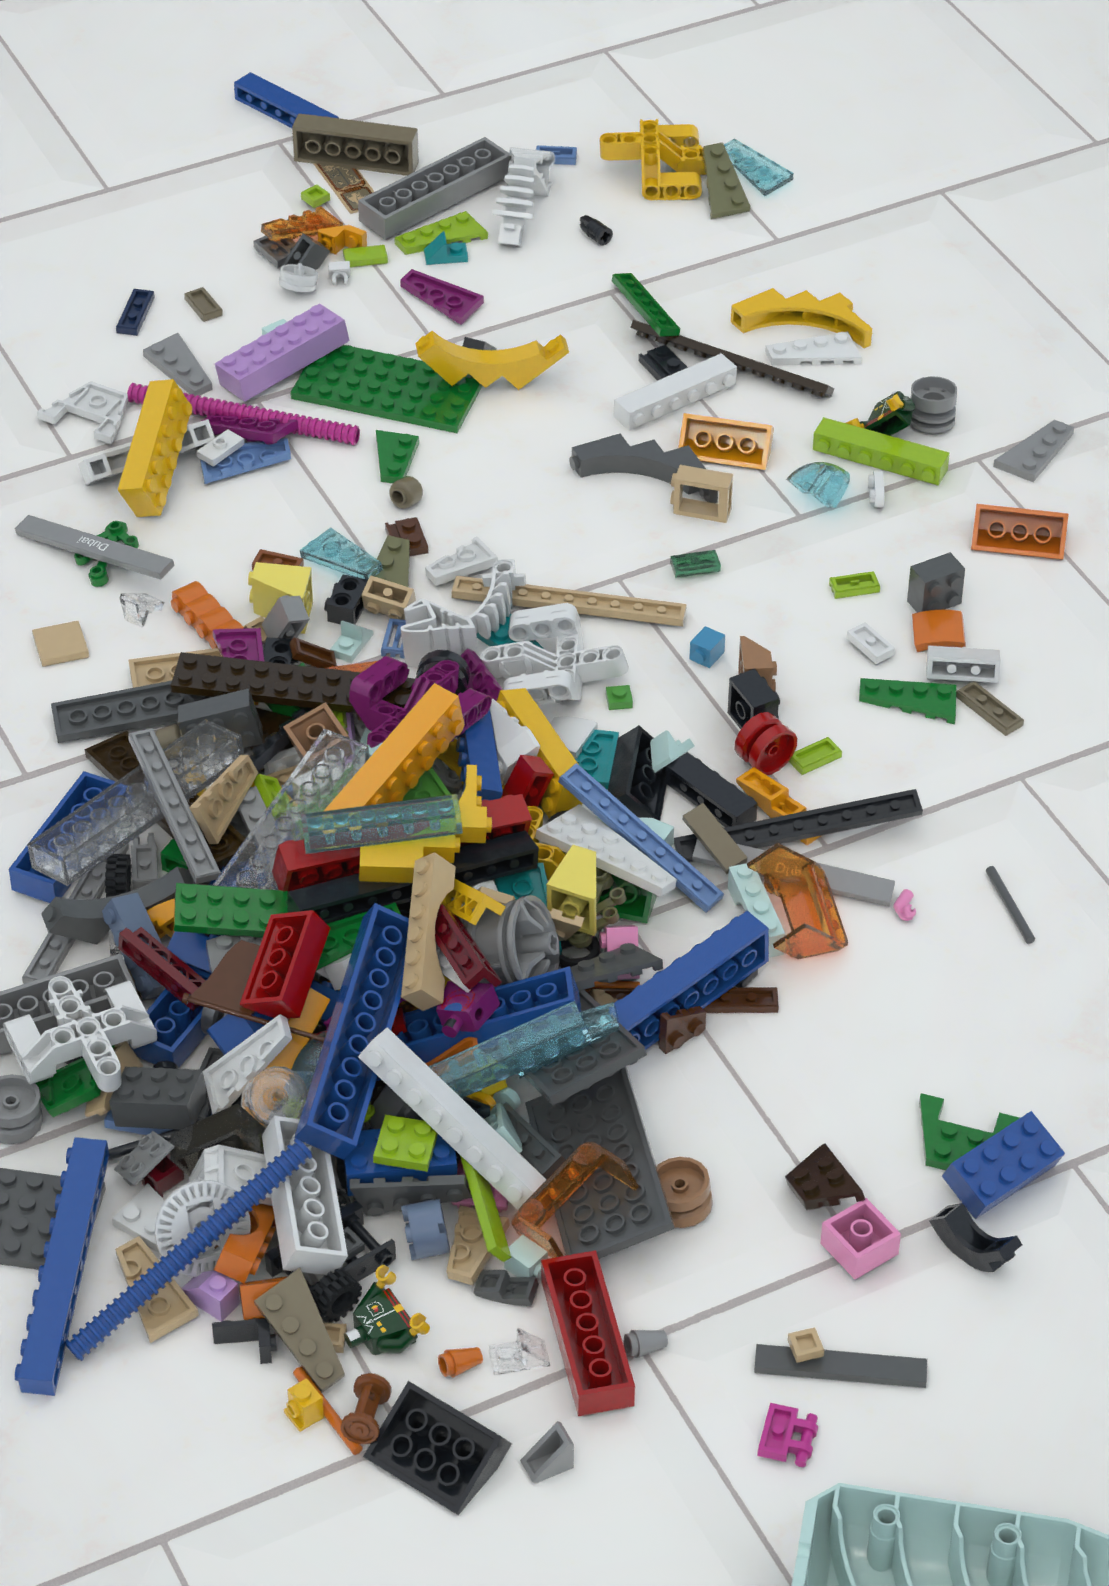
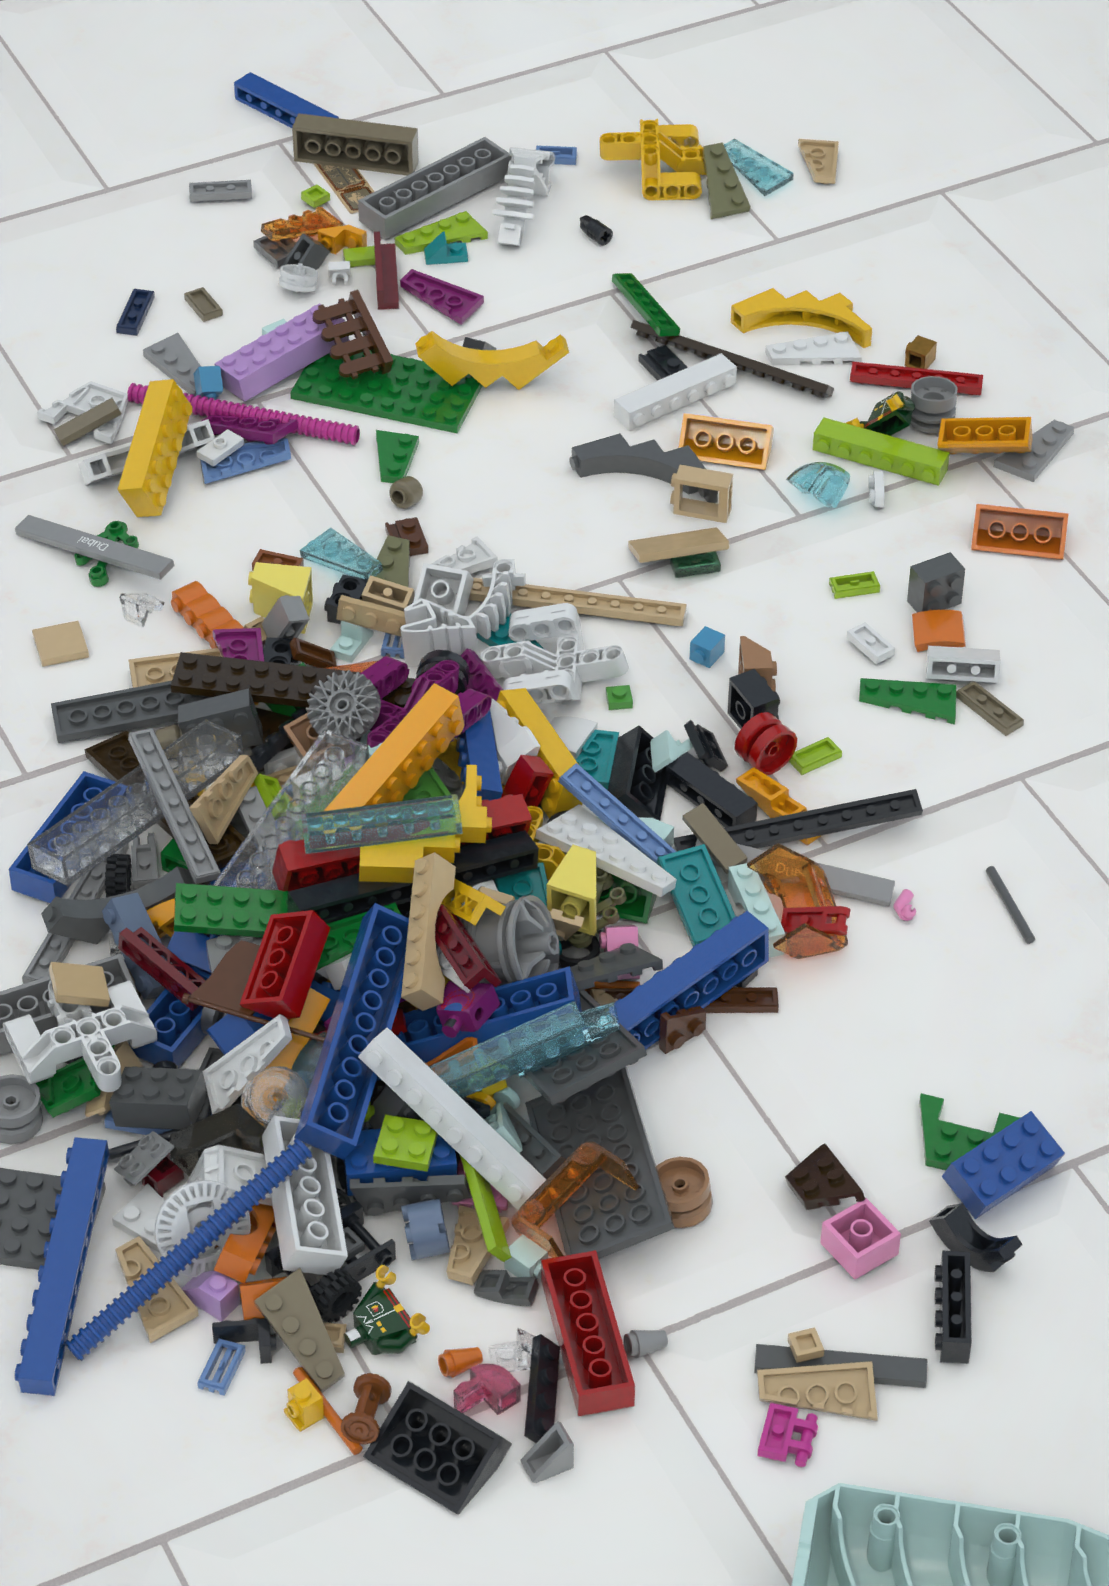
none -> tan tile [49,962,110,1007]
none -> dark tan tile [54,398,122,446]
none -> light grey plate [189,180,252,202]
none -> dark azure brick [193,366,223,400]
none -> medium blue tile [197,1338,246,1396]
none -> light grey wheel [306,670,381,743]
none -> reddish brown fence [312,290,393,379]
none -> tan plate [336,595,406,637]
none -> dark red fence [374,232,399,310]
none -> white brick [413,563,474,616]
none -> clear pink brick [453,1363,521,1415]
none -> black plate [524,1334,560,1443]
none -> tan tile [628,527,729,563]
none -> teal tile [657,844,736,947]
none -> black plate [684,720,728,772]
none -> tan wing [757,1361,878,1421]
none -> red plate [781,906,851,936]
none -> tan wing [798,139,839,184]
none -> red plate [850,361,983,395]
none -> pearl gold brick [905,335,937,369]
none -> black brick [934,1250,972,1364]
none -> light orange slope [937,417,1033,454]

